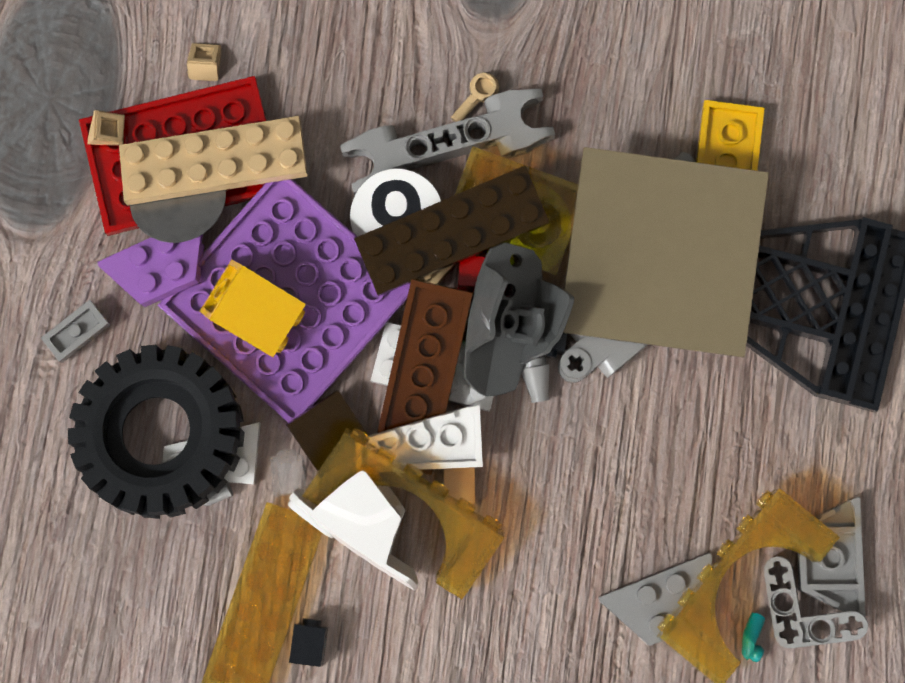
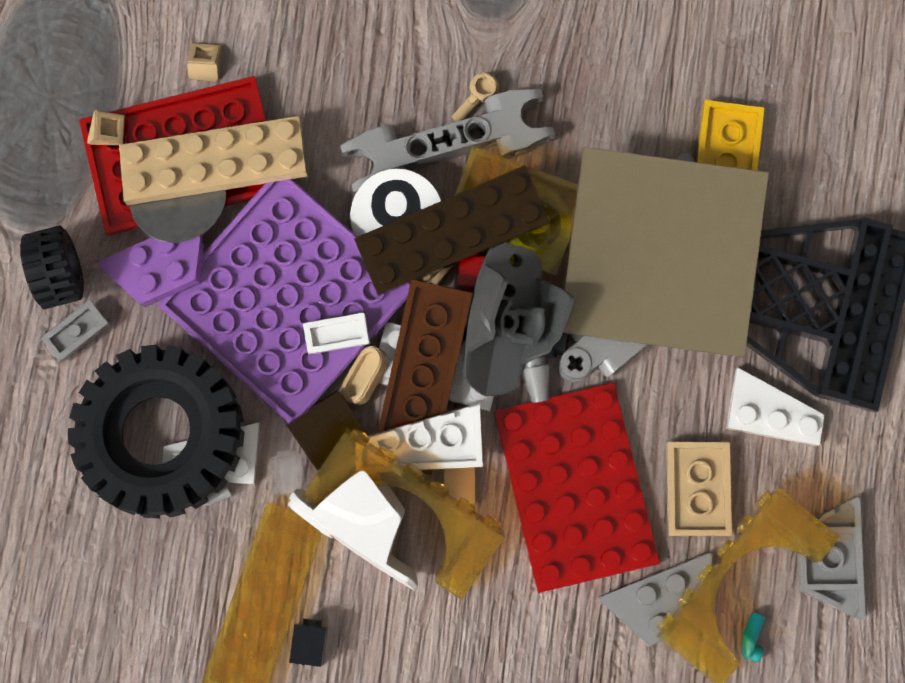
yellow slope [199,259,306,357] -> none
light grey beam [764,556,868,648] -> none
none -> black tyre [20,225,84,310]
none -> white tile [303,313,370,355]
none -> tan tile [341,346,388,405]
none -> red plate [494,382,660,593]
none -> tan plate [666,442,732,536]
none -> white wing [726,368,824,446]

